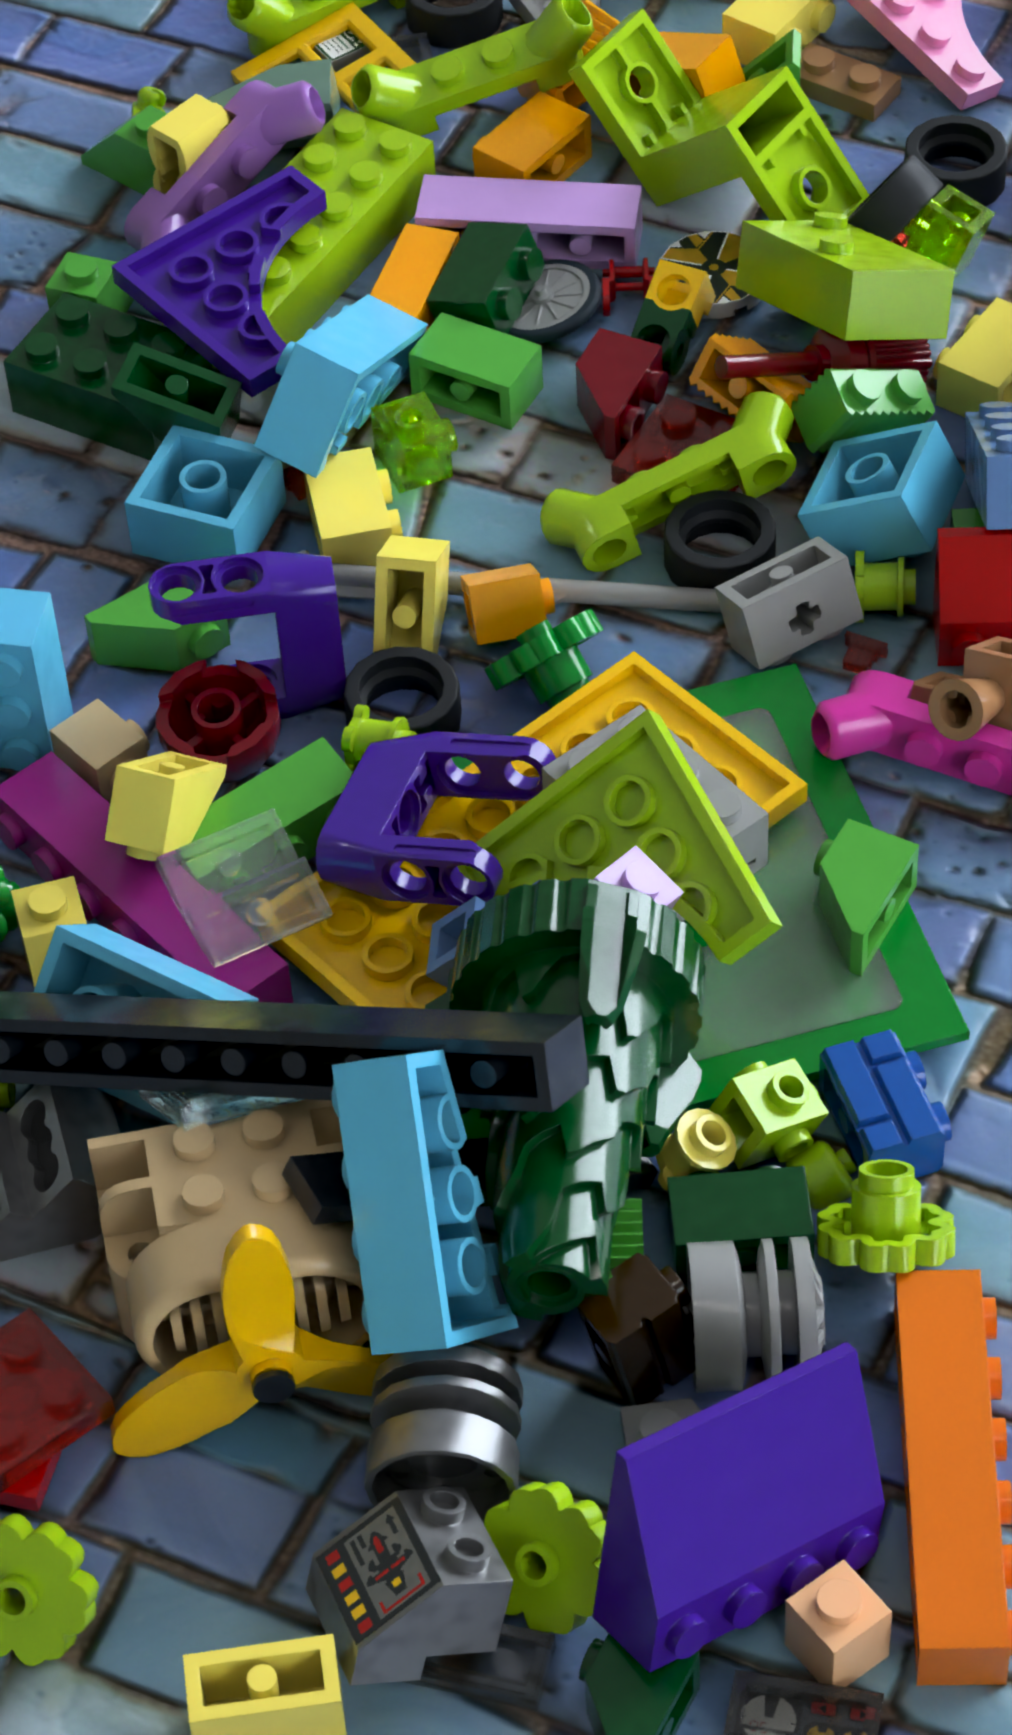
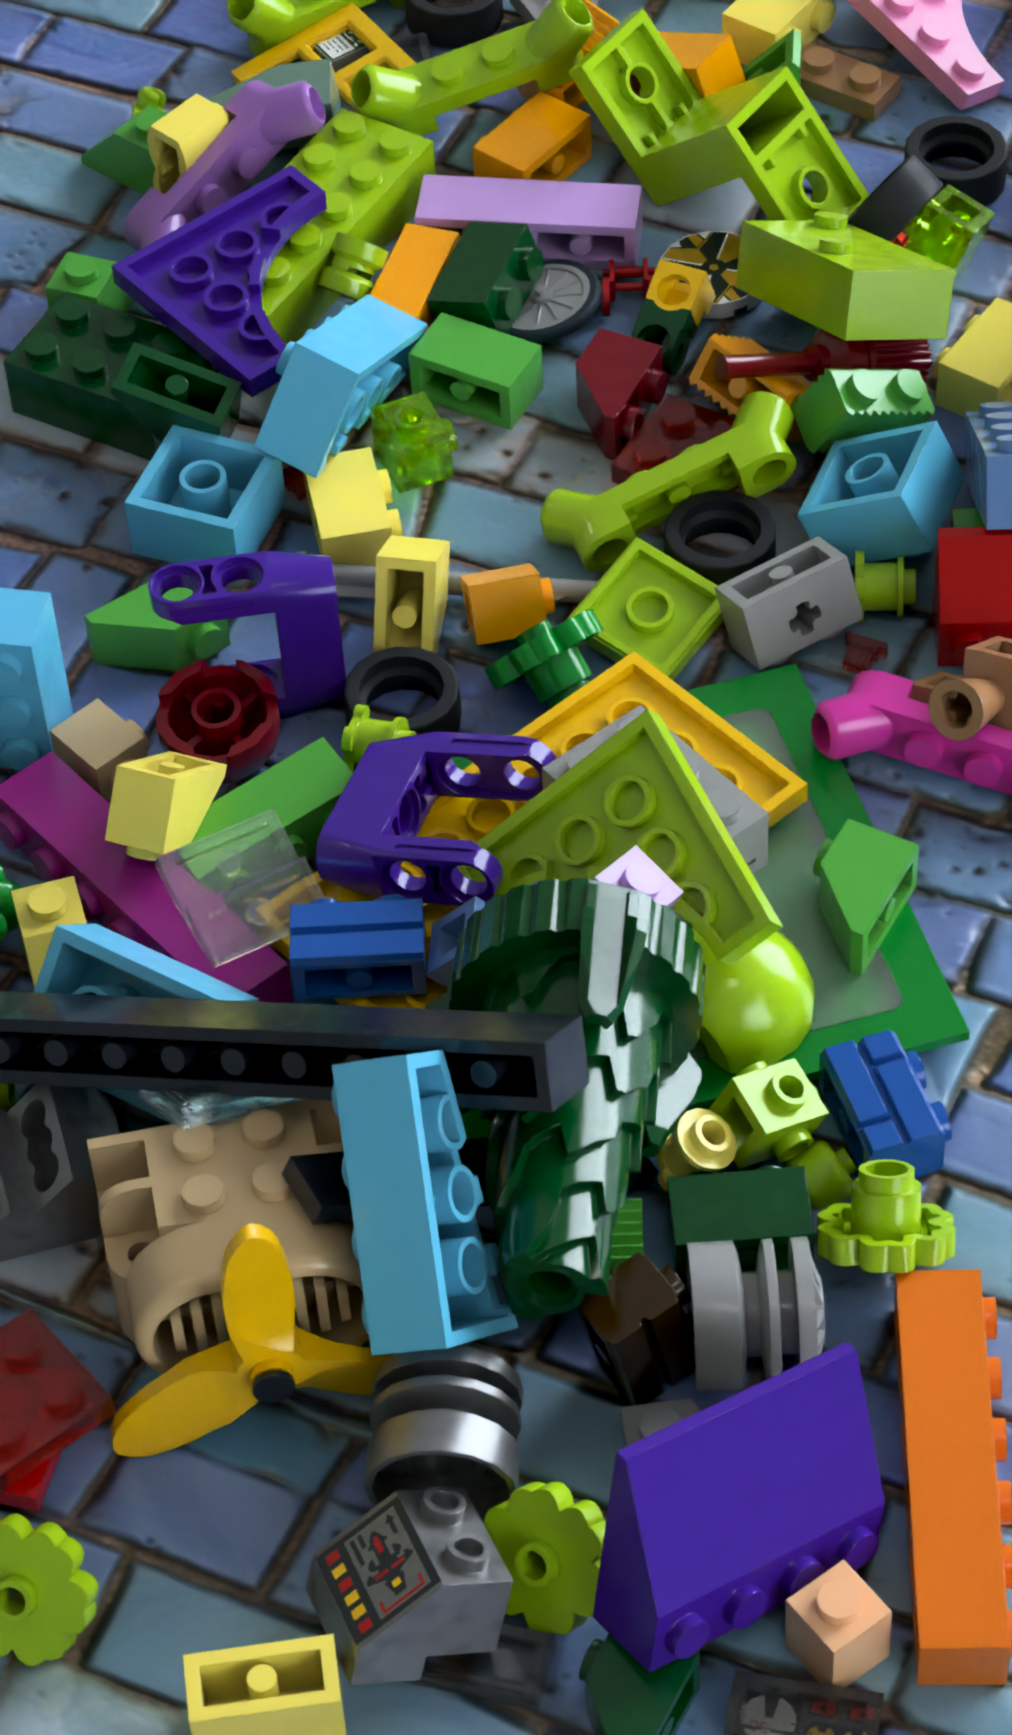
none -> blue brick [290,894,428,1001]
none -> lime wheel [317,231,389,301]
none -> lime tile [565,536,724,681]
none -> lime cylinder [691,927,815,1074]

